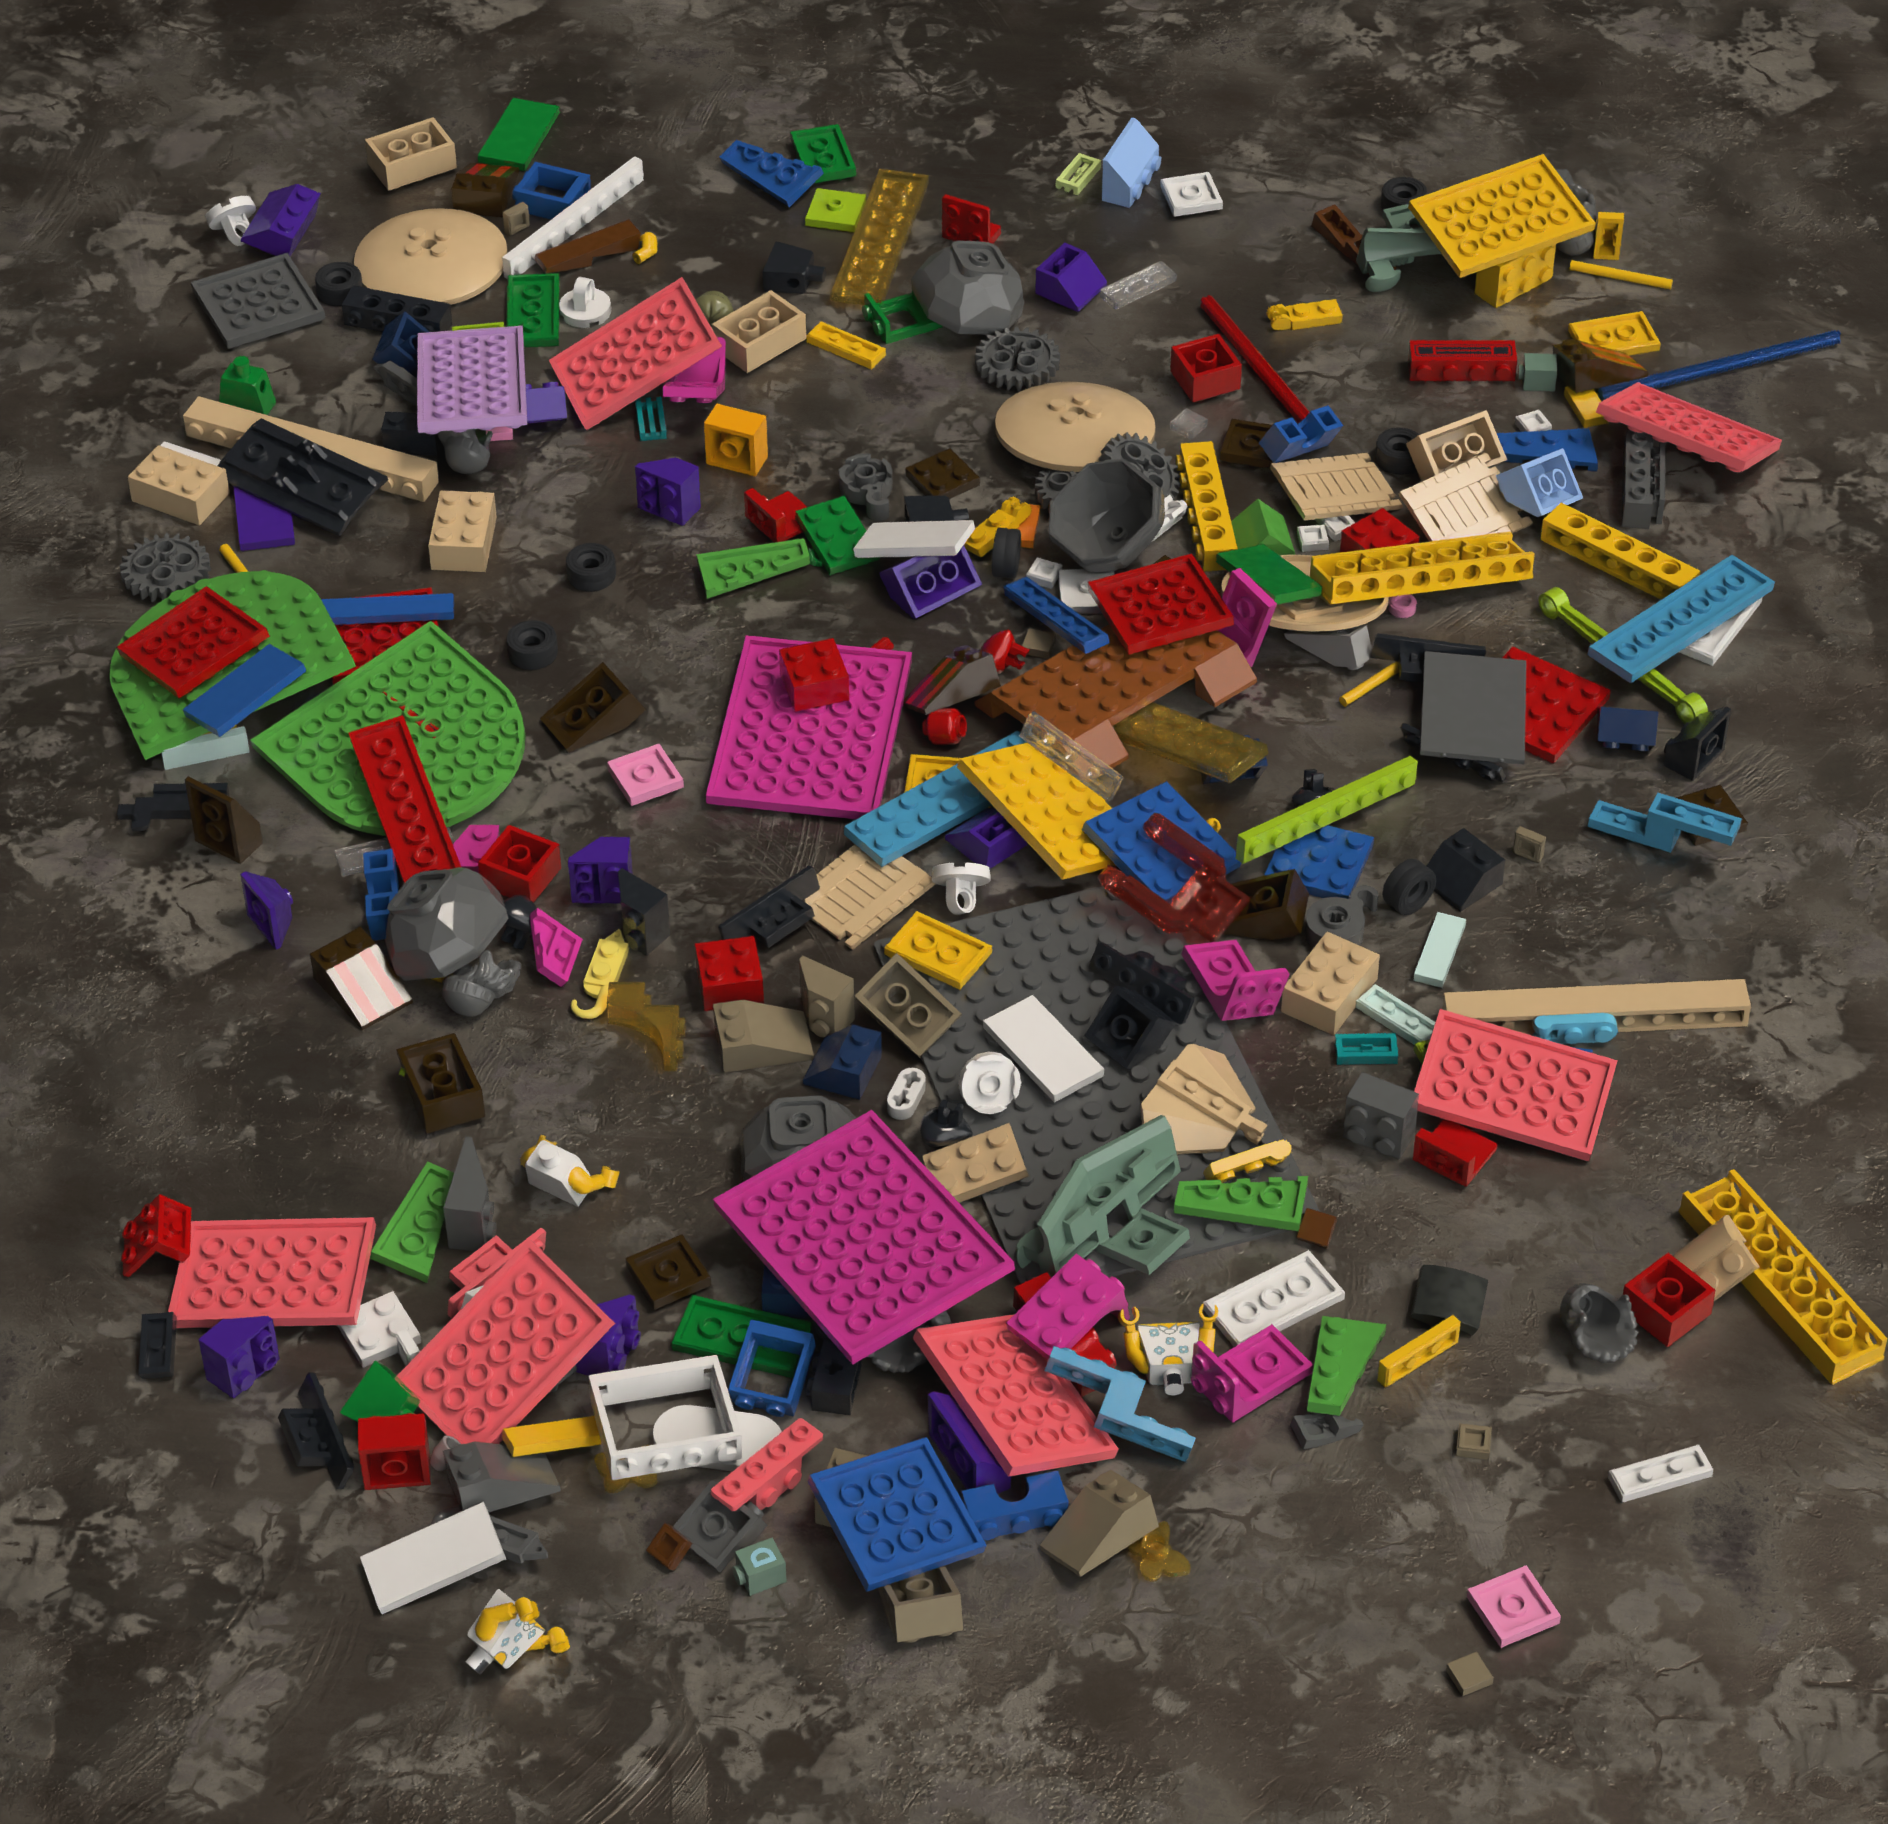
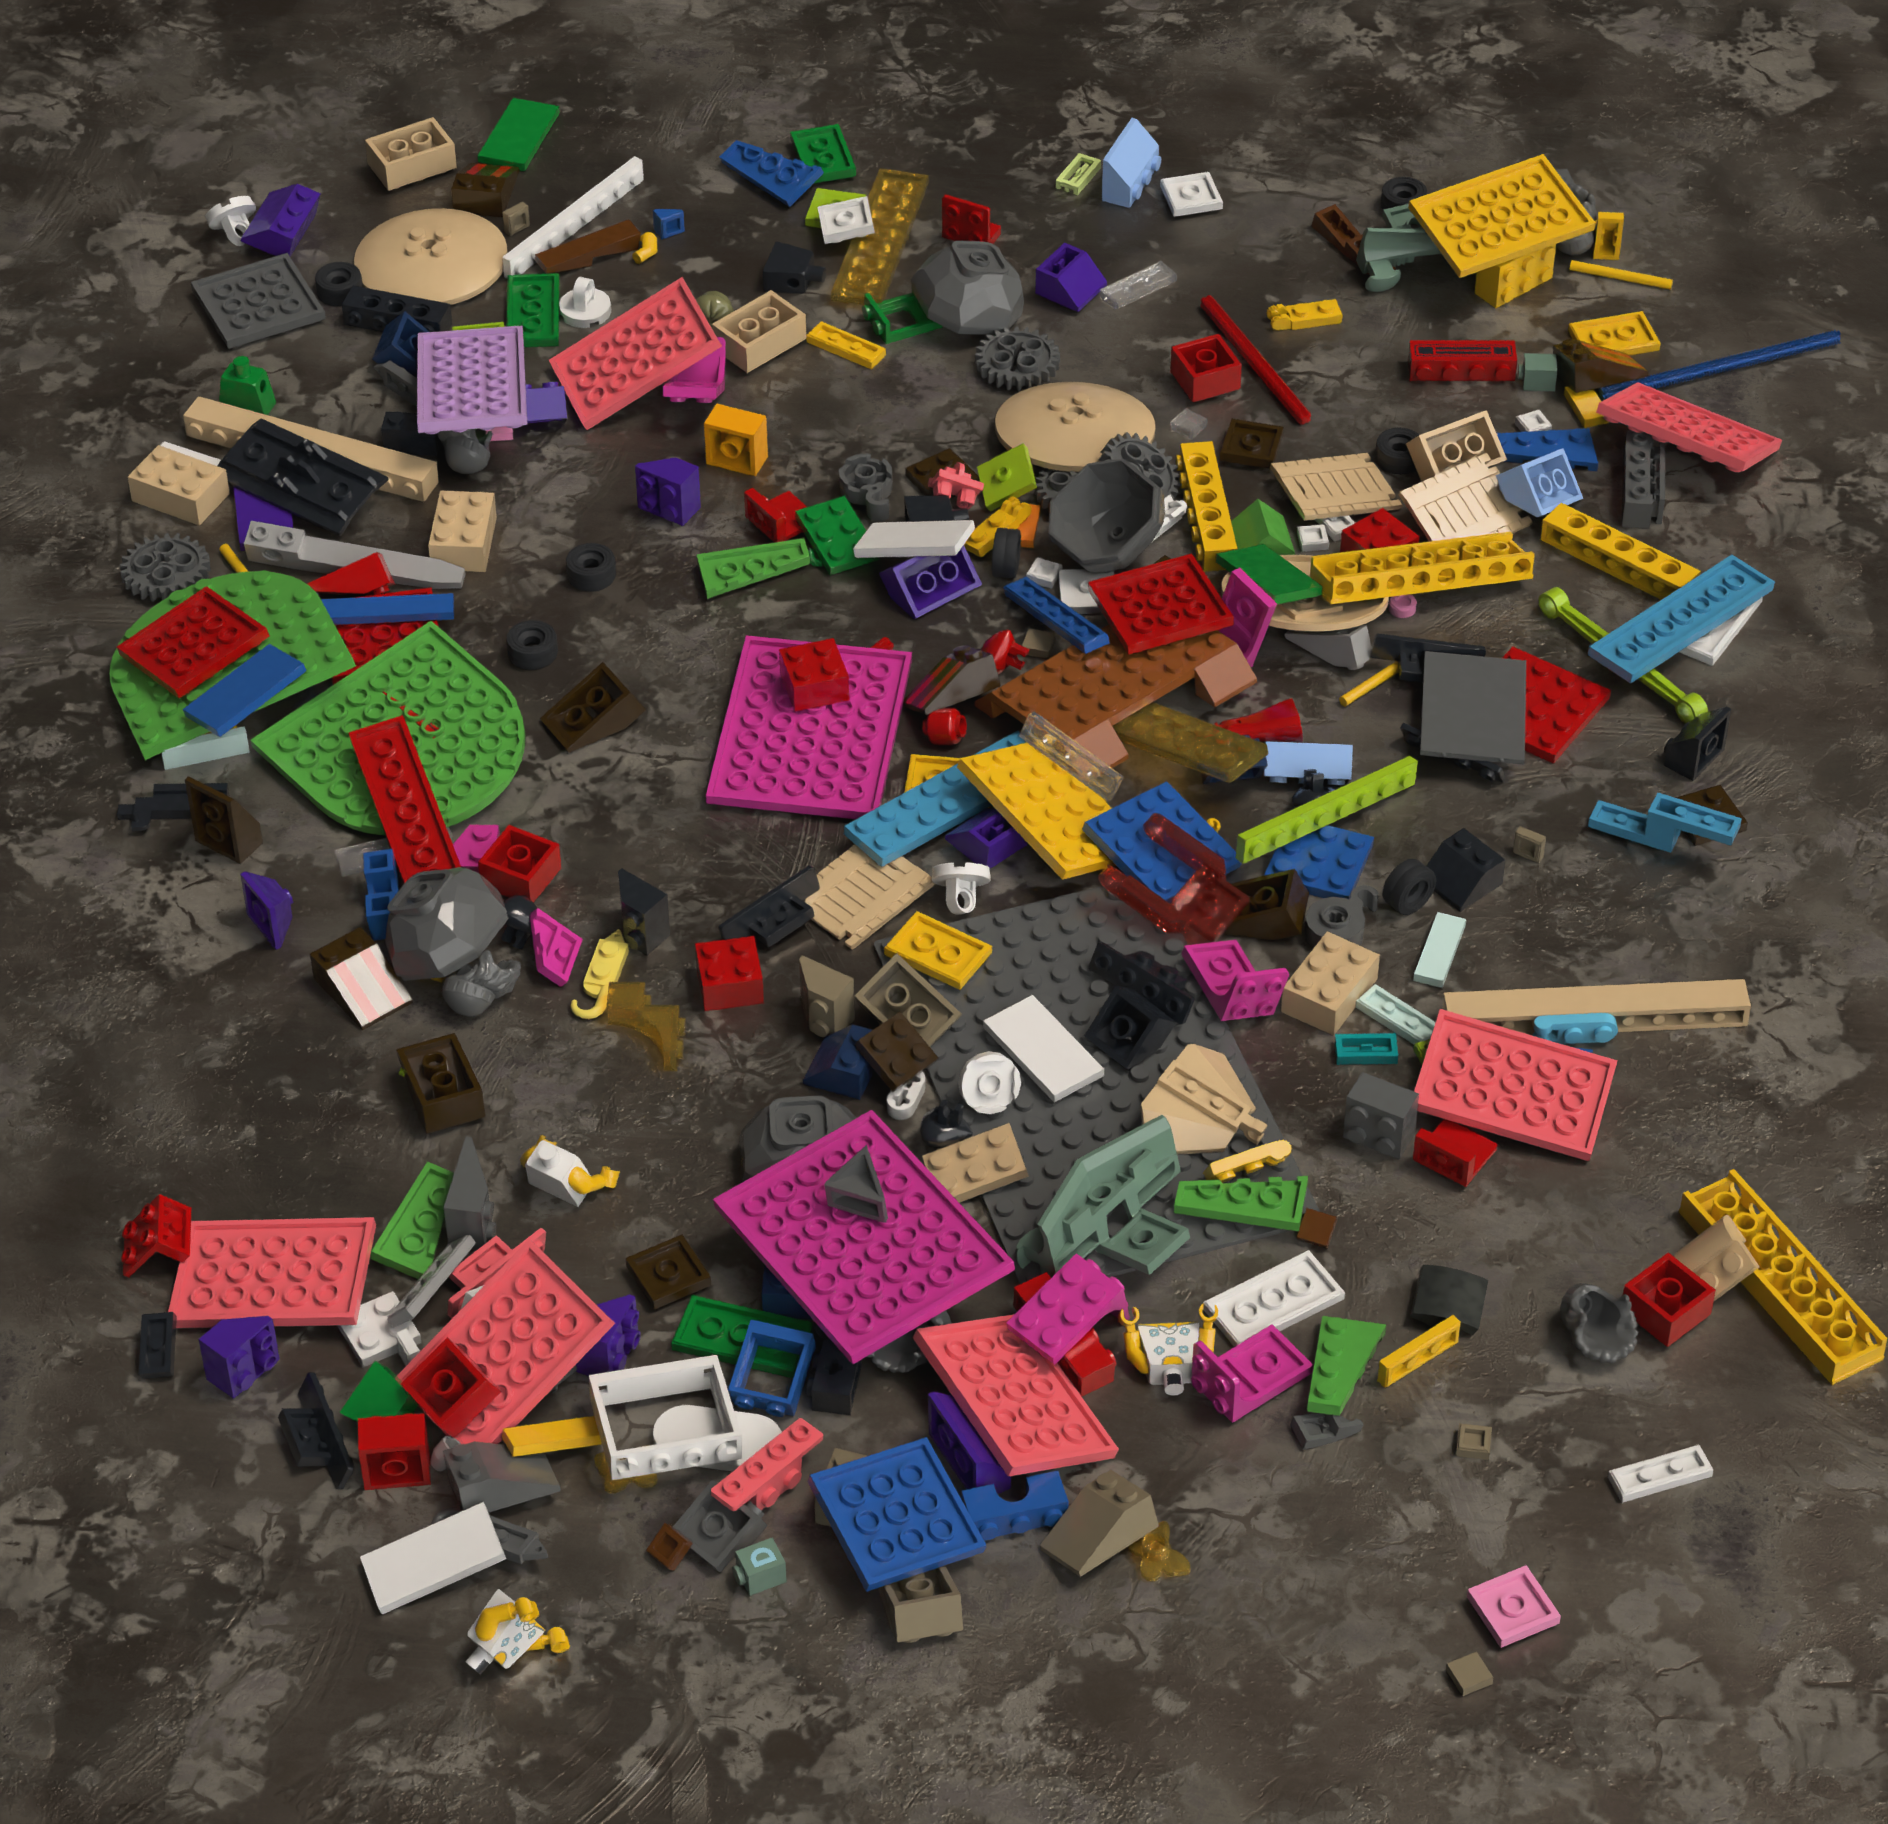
blue window [512,162,591,220] -> none
dark purple slope [568,837,633,904] -> none
bright pink plate [607,744,684,806] -> none
teal tile [635,396,667,441] -> none
dark tan slope [713,1000,814,1073] -> none
dark azure bracket [1044,1346,1196,1462] -> none
blue arch [1259,405,1344,463] -> none
dark blue slope [1596,707,1659,751] -> none
none -> light grey piece [244,521,466,589]
none -> red slope [307,552,395,595]
none -> light grey tile [387,1235,476,1328]
none -> red brick [401,1337,502,1438]
none -> blue slope [653,209,685,239]
none -> white plate [817,196,875,244]
none -> dark grey slope [824,1145,888,1223]
none -> dark brown plate [854,1012,939,1092]
none -> coral hips [928,462,984,510]
none -> lime plate [977,443,1037,512]
none -> red piece [1202,698,1303,743]
none -> light blue slope [1264,741,1353,785]

